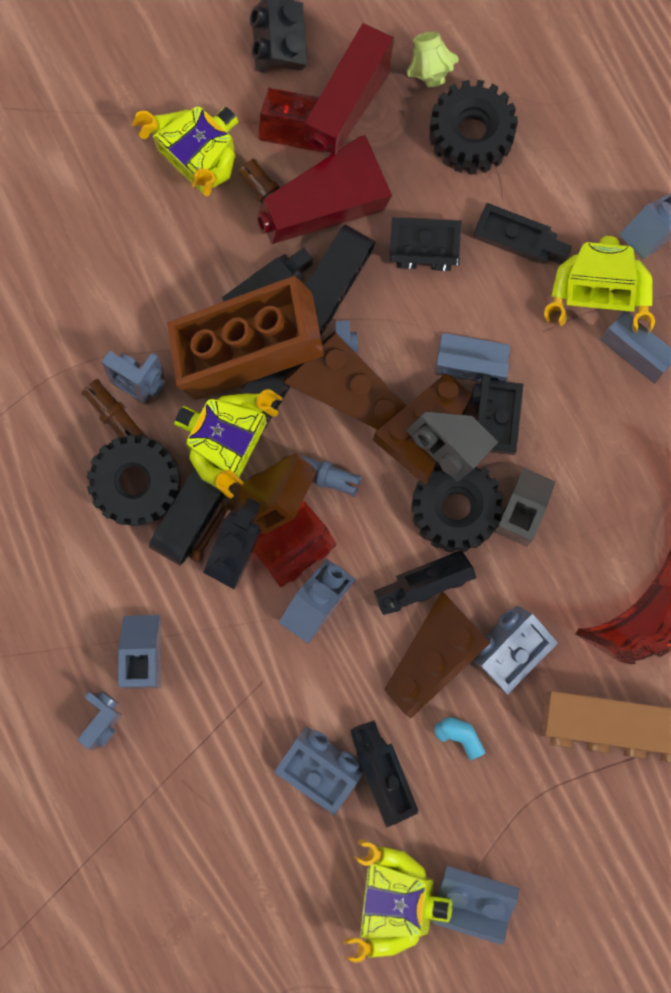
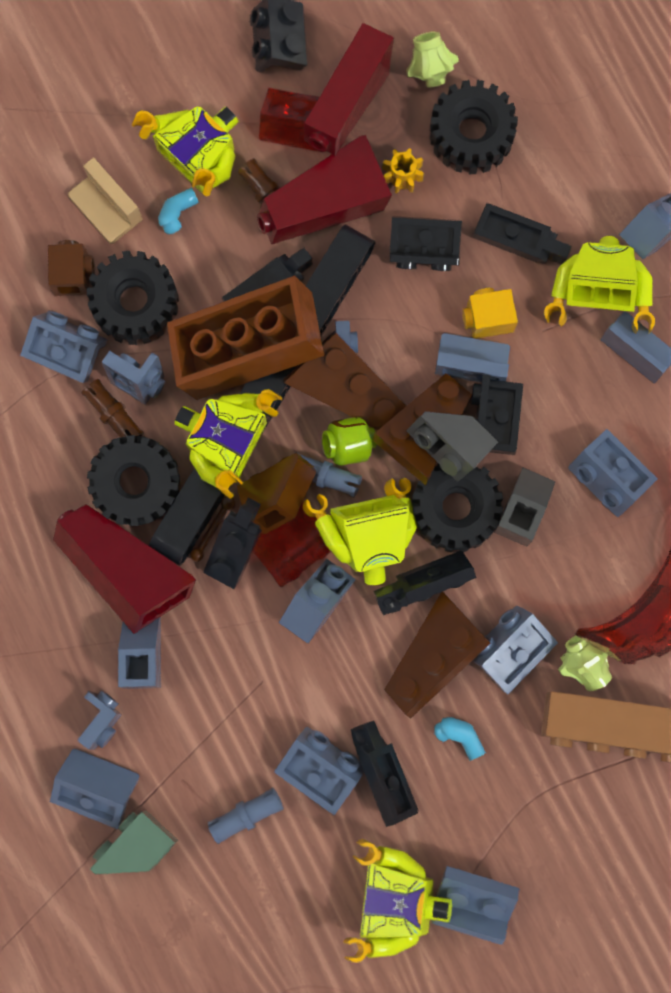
none -> sand blue bracket [20,311,107,383]
none -> reddish brown brick [48,240,95,296]
none -> sand blue panel [50,749,139,829]
none -> dark red slope [53,504,196,634]
none -> tan panel [68,158,143,244]
none -> black tyre [87,250,179,345]
none -> sand green slope [90,810,178,874]
none -> medium azure arm [158,187,199,234]
none -> sand blue pin [208,788,284,844]
none -> neon yellow torso [303,478,417,585]
none -> lime head [322,417,377,466]
none -> yellow gear [382,148,424,193]
none -> yellow brick [462,288,518,339]
none -> yellowish green rock [558,634,612,691]
none -> sand blue bracket [568,429,658,517]

